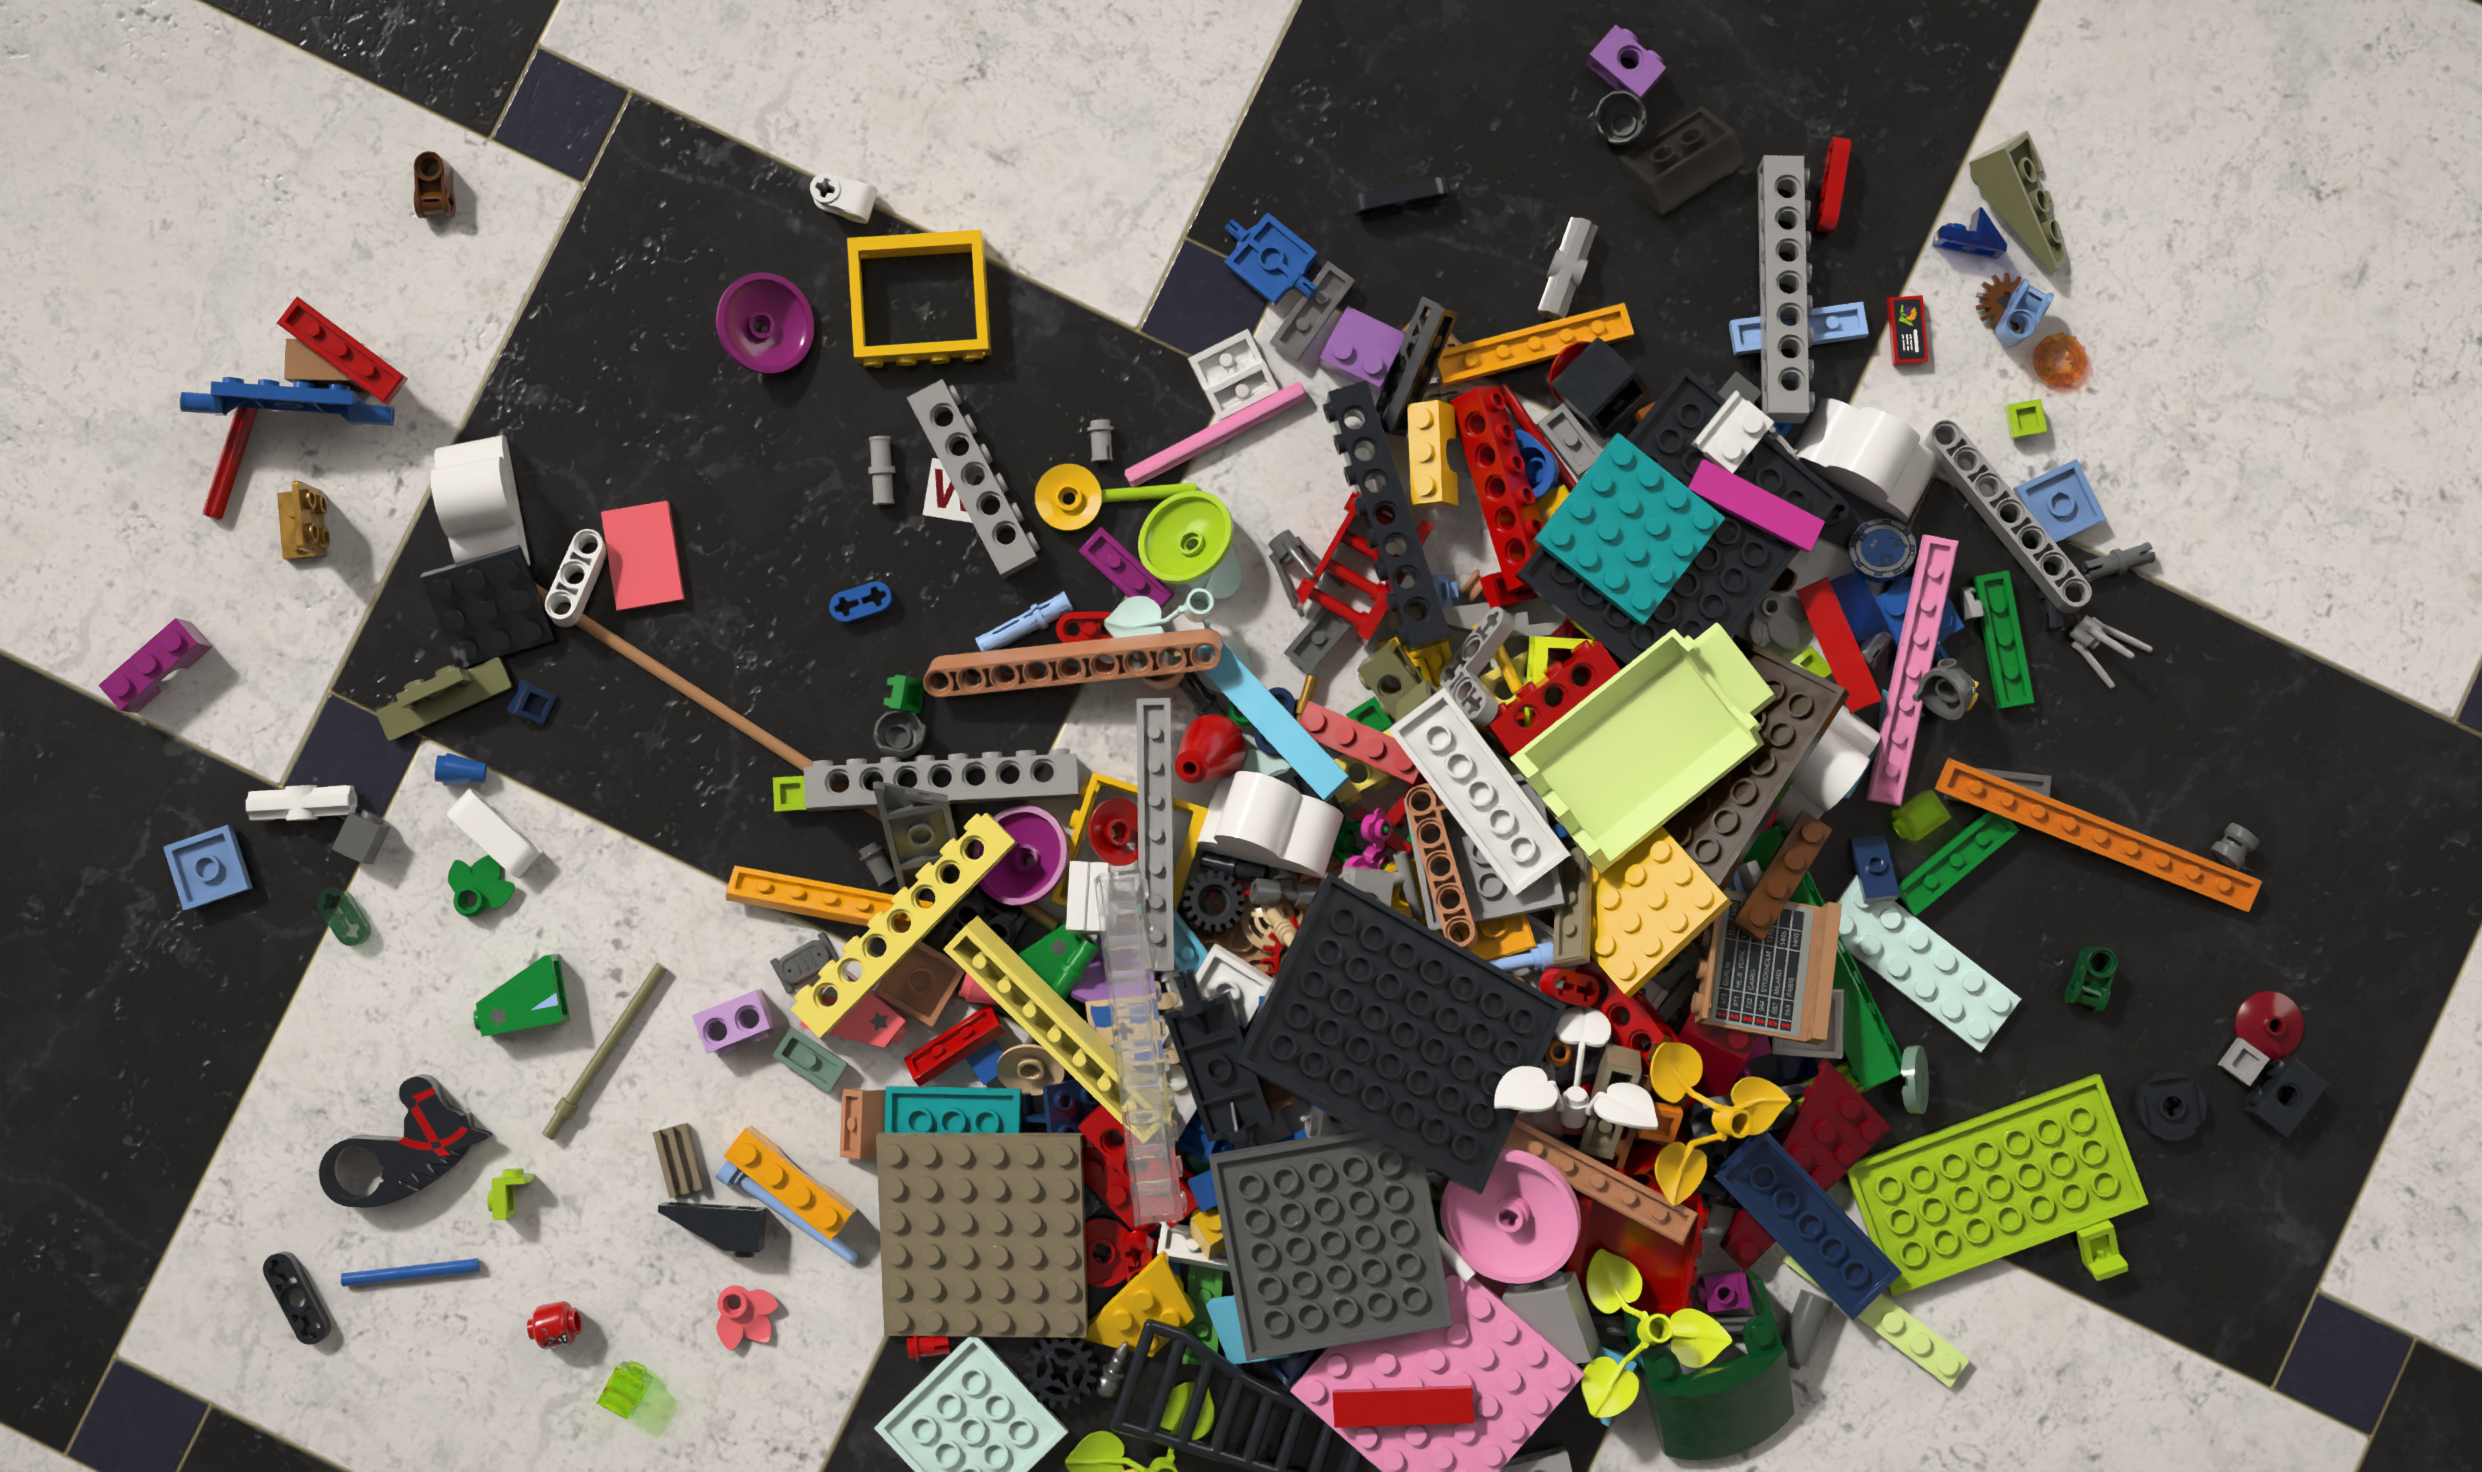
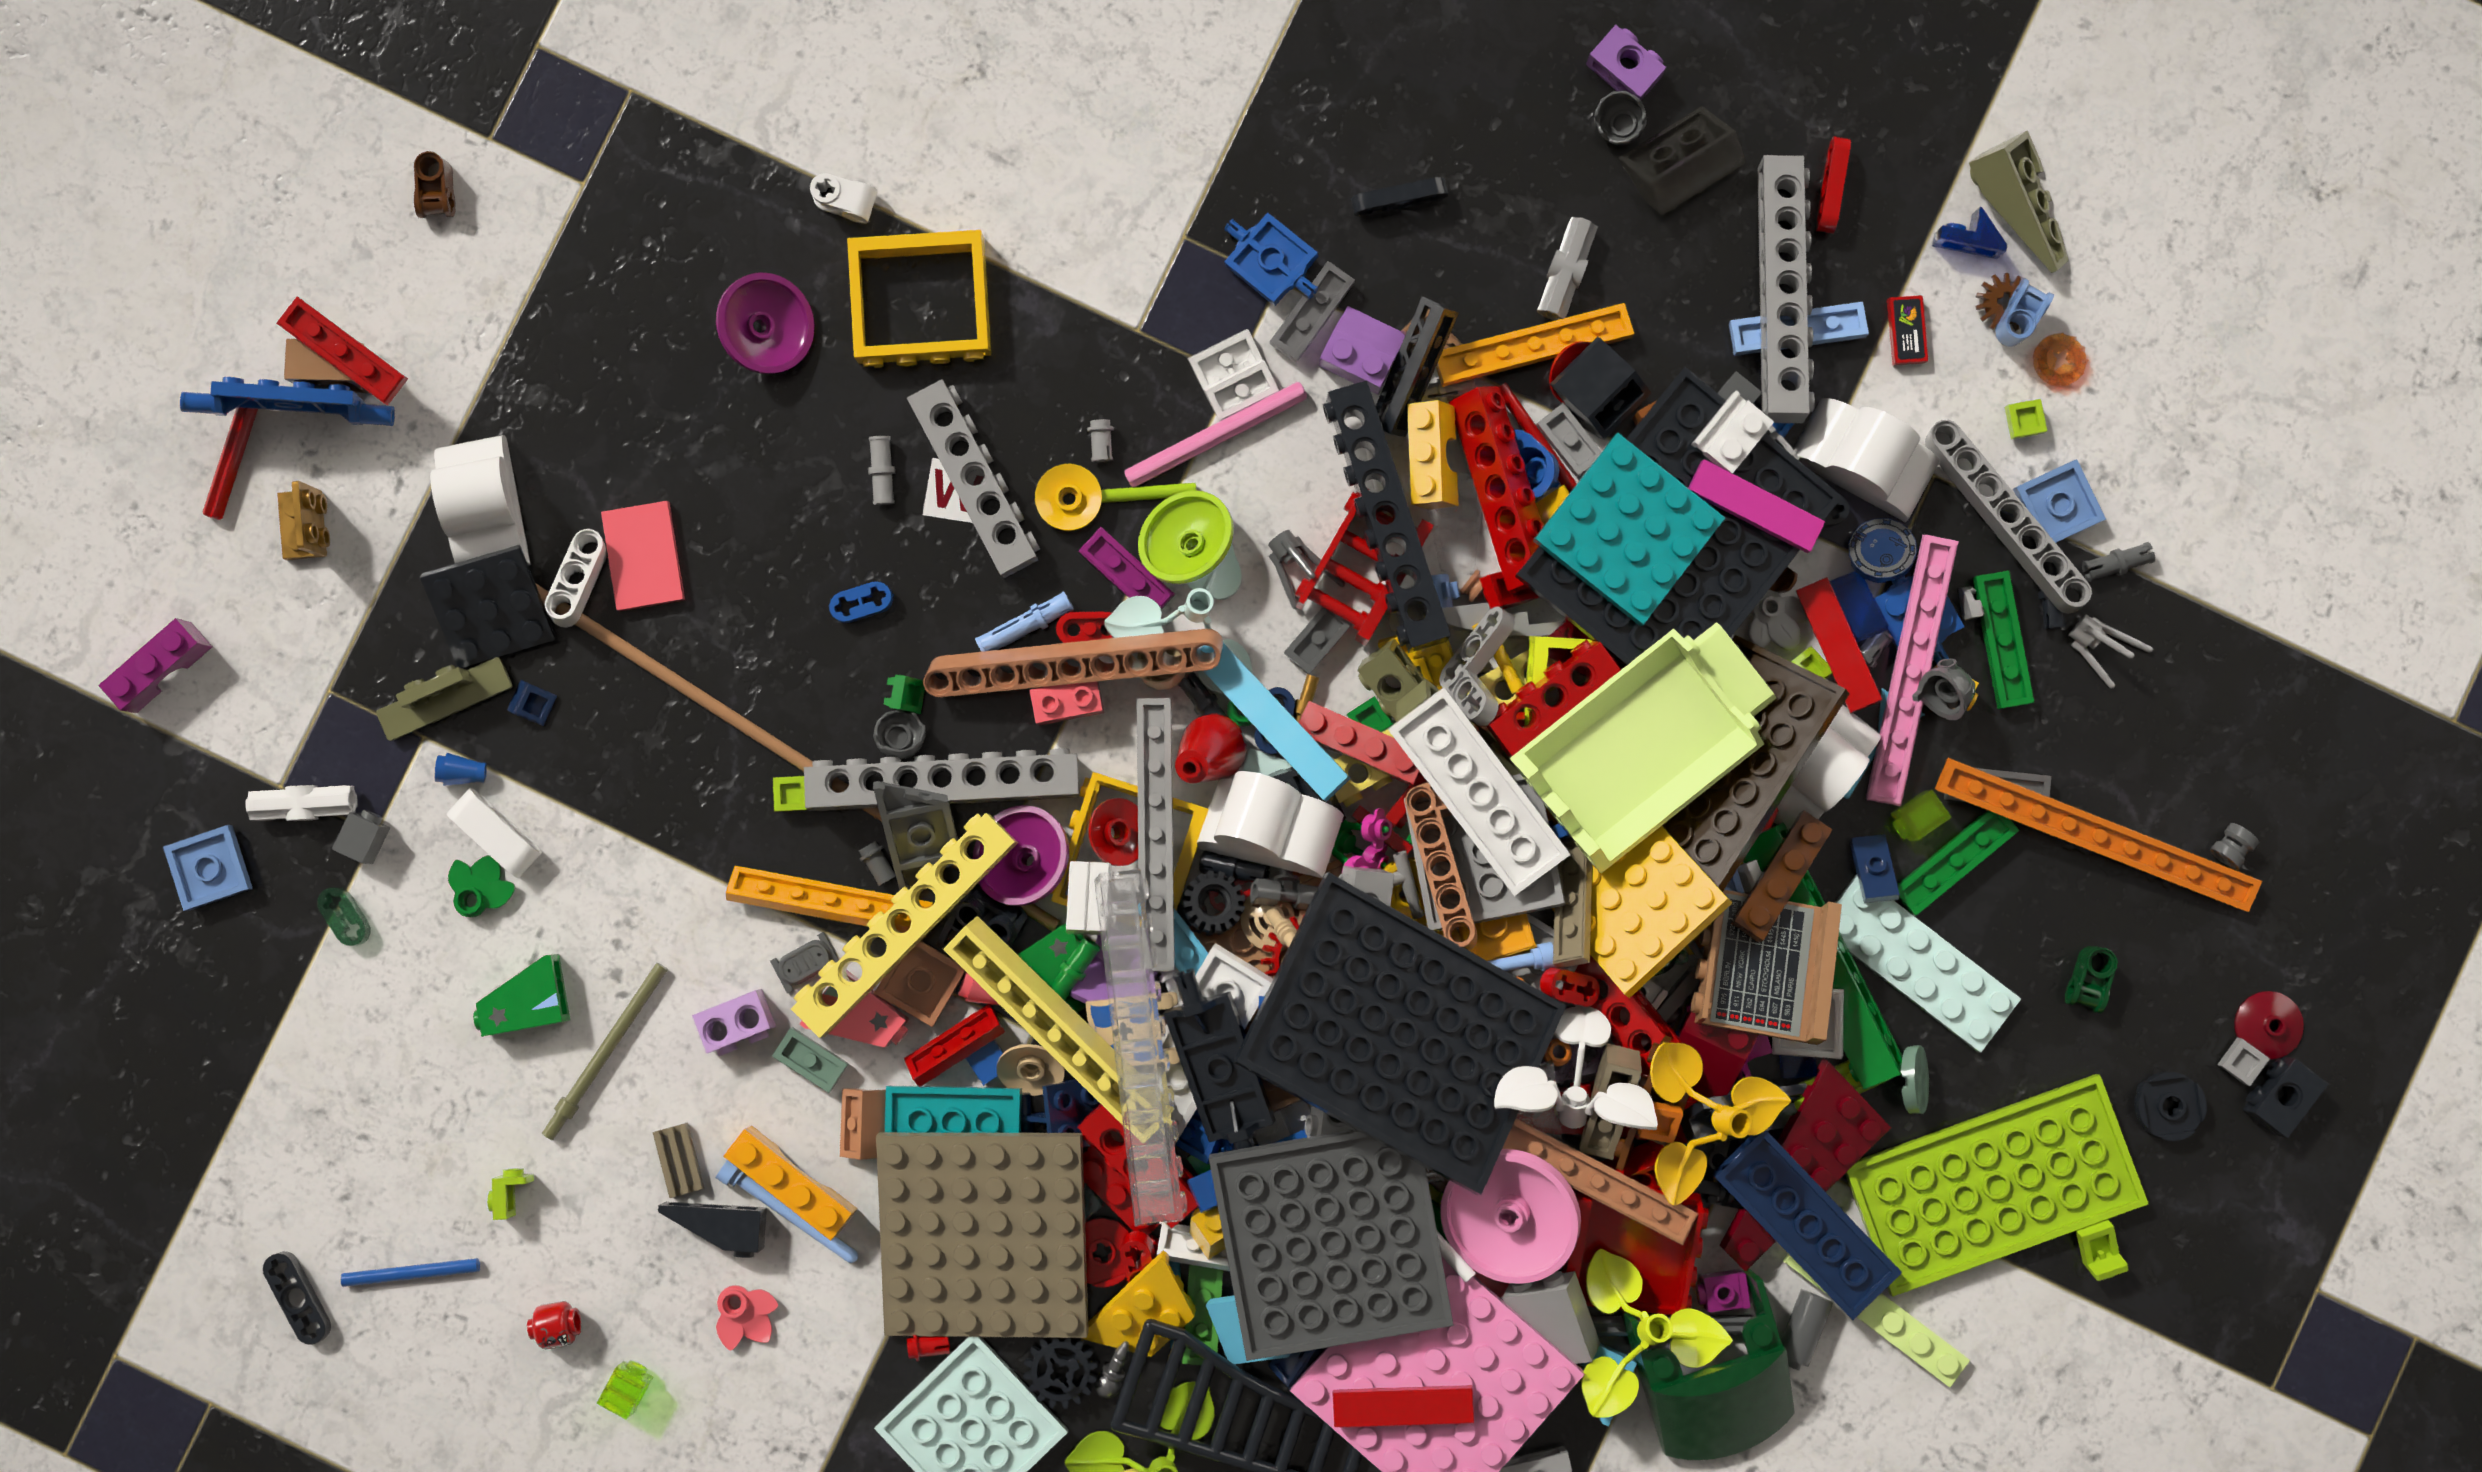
black animal [319,1074,493,1208] -> none
none -> coral brick [1030,681,1104,726]

